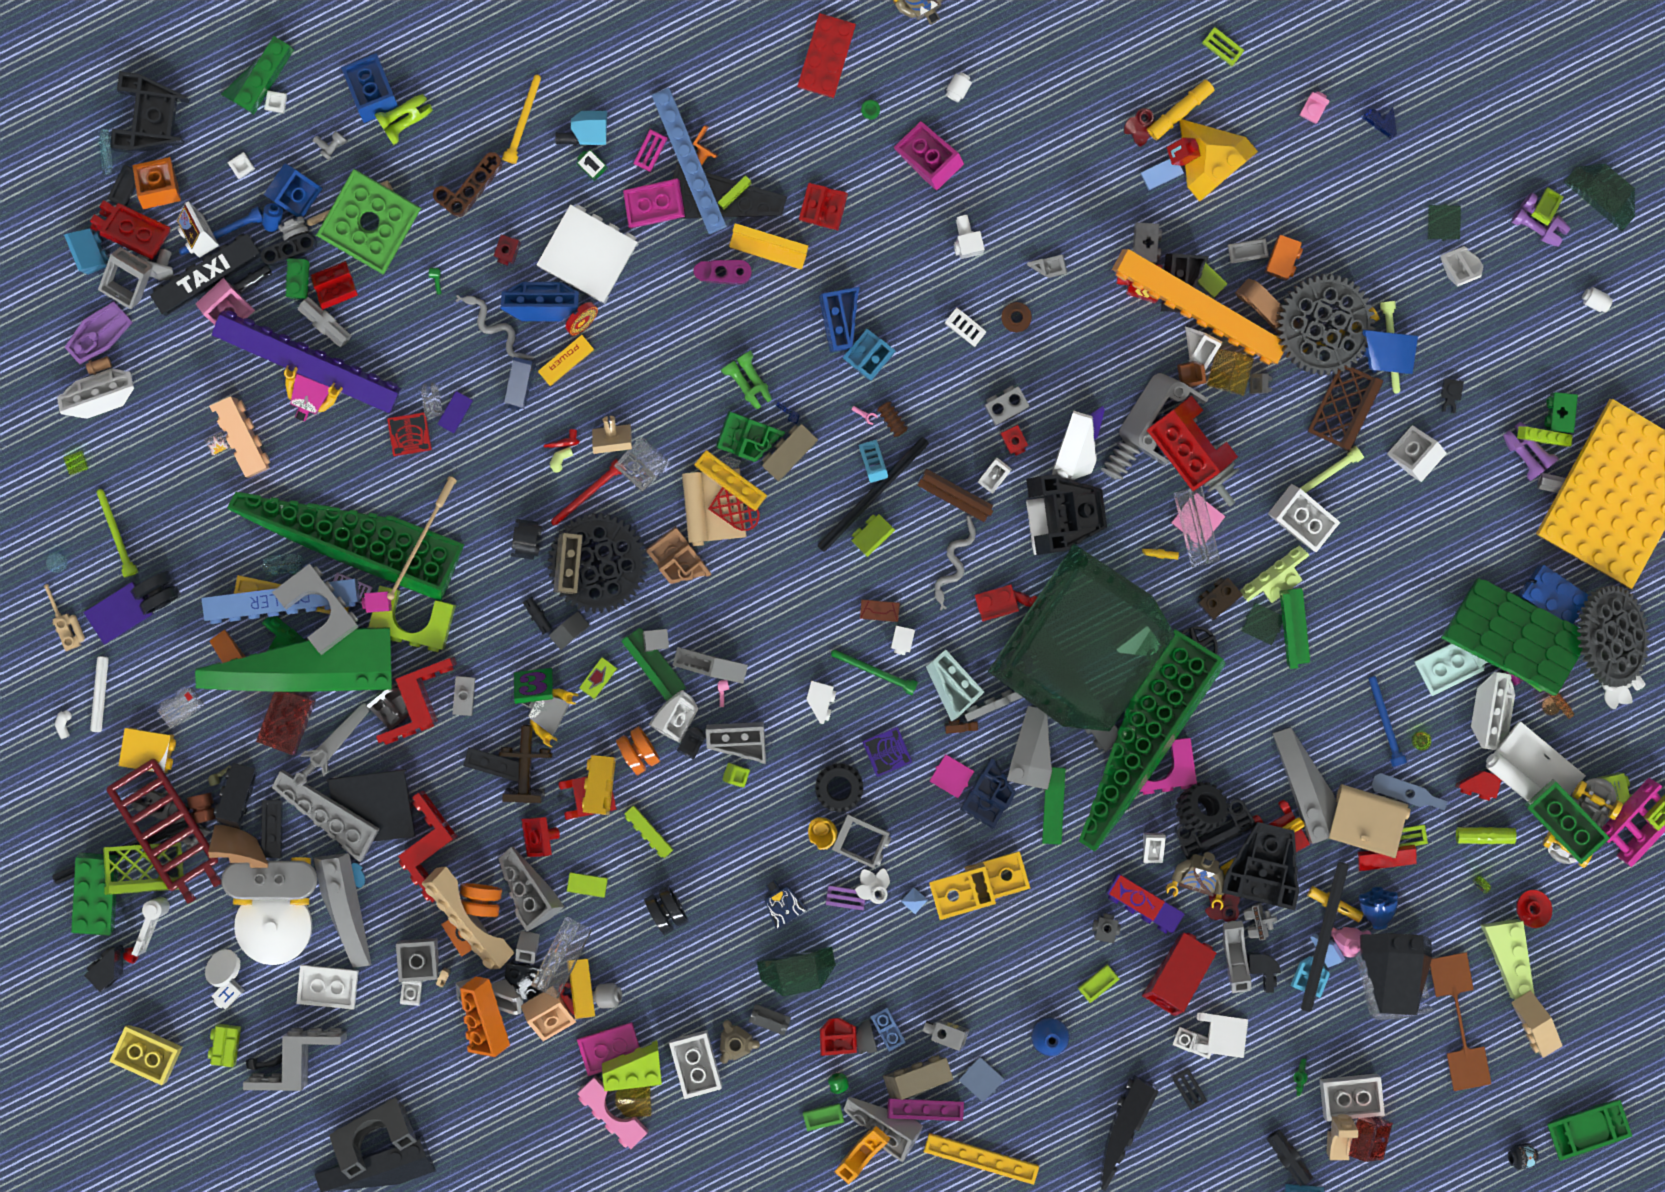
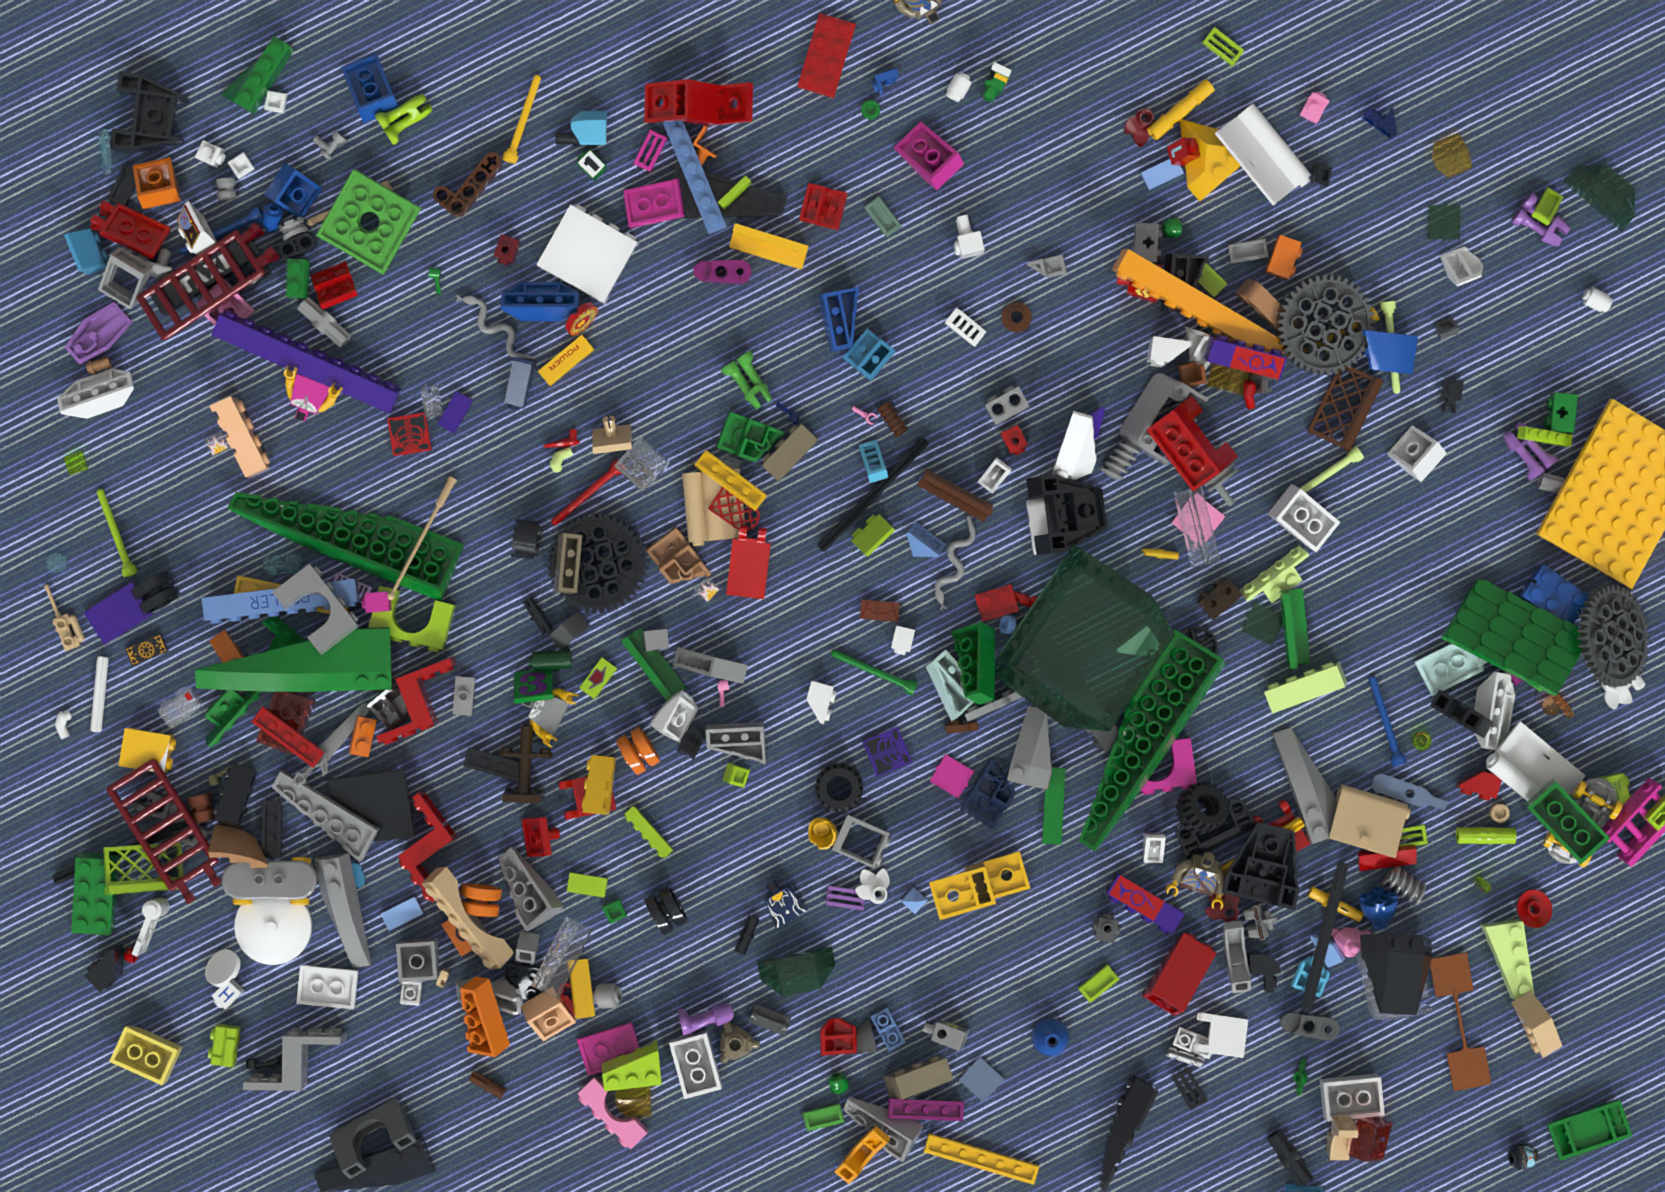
none -> tile [125,634,169,666]
none -> dark red bar [136,223,280,341]
none -> white bracket [195,140,225,168]
none -> green bracket [203,690,261,748]
none -> light grey wheel [216,178,236,200]
none -> red tile [251,706,325,768]
none -> orange plate [348,716,377,757]
none -> light blue tile [381,896,424,931]
none -> reddish brown axle [469,1071,506,1099]
none -> dark green brick [528,649,572,671]
none -> green tile [602,898,628,924]
none -> red bracket [644,79,753,126]
none -> medium lavender piece [678,1002,734,1035]
none -> tile [694,577,721,603]
none -> red tile [726,525,771,599]
none -> black pin [734,915,760,955]
none -> sand green tile [864,196,902,238]
none -> blue bracket [872,68,899,96]
none -> medium blue slope [906,522,946,557]
none -> green wedge [951,622,995,704]
none -> green hips [982,62,1012,103]
none -> medium blue tile [999,614,1016,634]
none -> white slope [1146,336,1192,367]
none -> green piece [1161,217,1182,238]
none -> flat silver axle [1166,1046,1204,1067]
none -> brick [1204,334,1287,380]
none -> white door [1215,103,1311,205]
none -> red arm [1243,380,1256,409]
none -> yellowish green wedge [1264,662,1348,713]
none -> dark grey piece [1280,1012,1340,1041]
none -> black tile [1310,163,1332,187]
none -> light grey piece [1382,866,1426,906]
none -> black arch [1430,689,1494,738]
none -> clear yellow slope [1432,133,1473,178]
none -> dark grey slope [1434,318,1460,340]
none -> tan tile [1489,803,1510,823]

